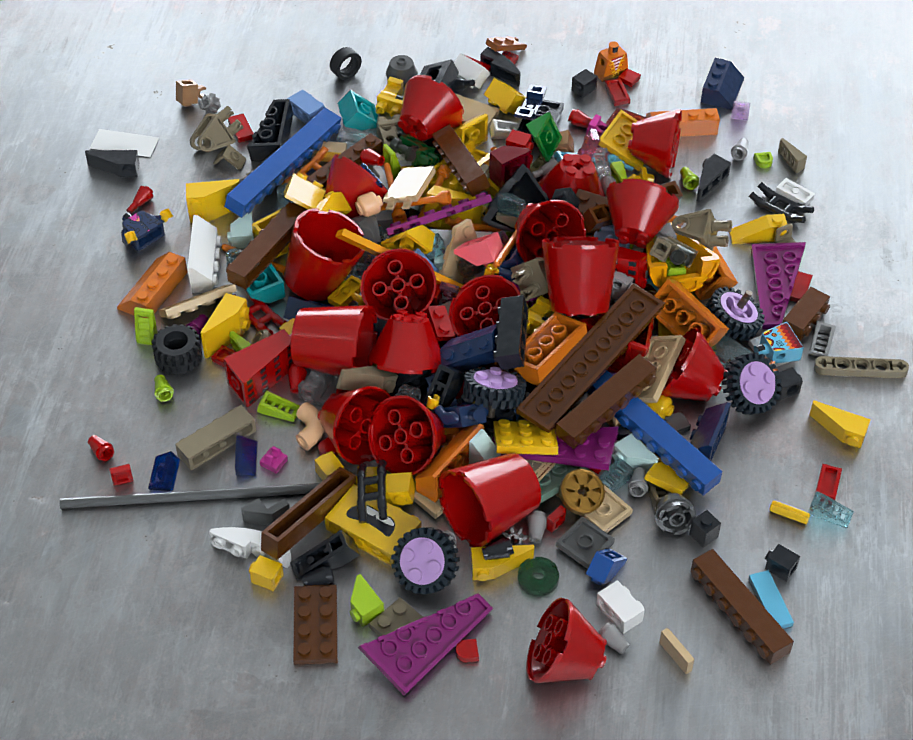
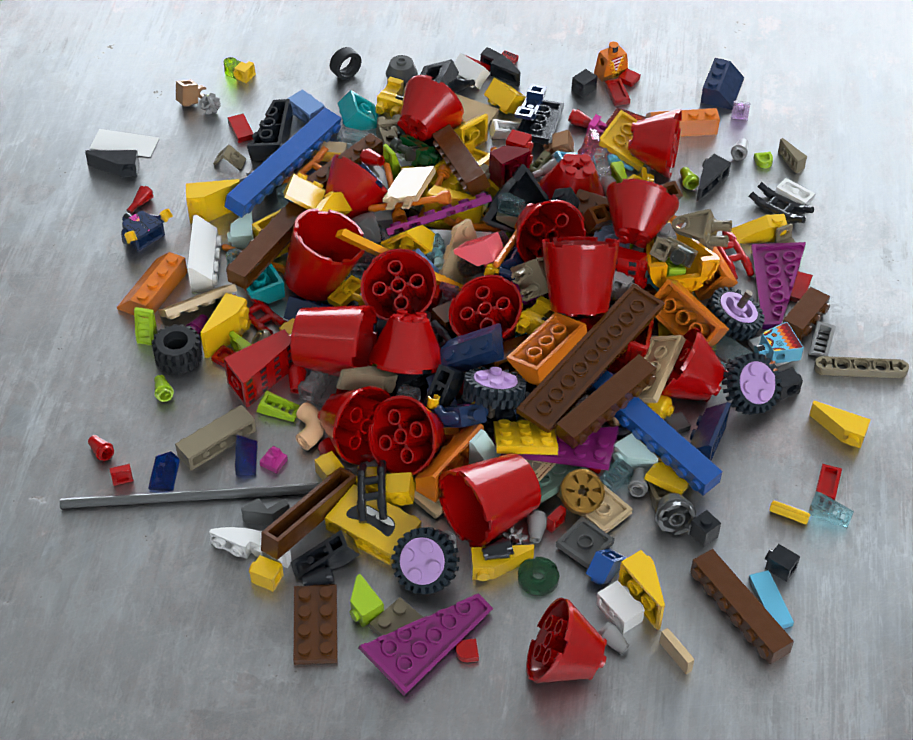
dark tan piece [190,106,244,152] -> none
light nougat head [355,192,383,217] -> none
red plate [426,306,455,341] -> none
dark orange hinge [485,36,527,51] -> none
black brick [494,295,529,370] -> none
green slope [526,113,562,162] -> none
none -> yellow leg [223,57,256,84]
none -> yellow slope [618,550,665,630]
none -> red piece [716,231,755,280]

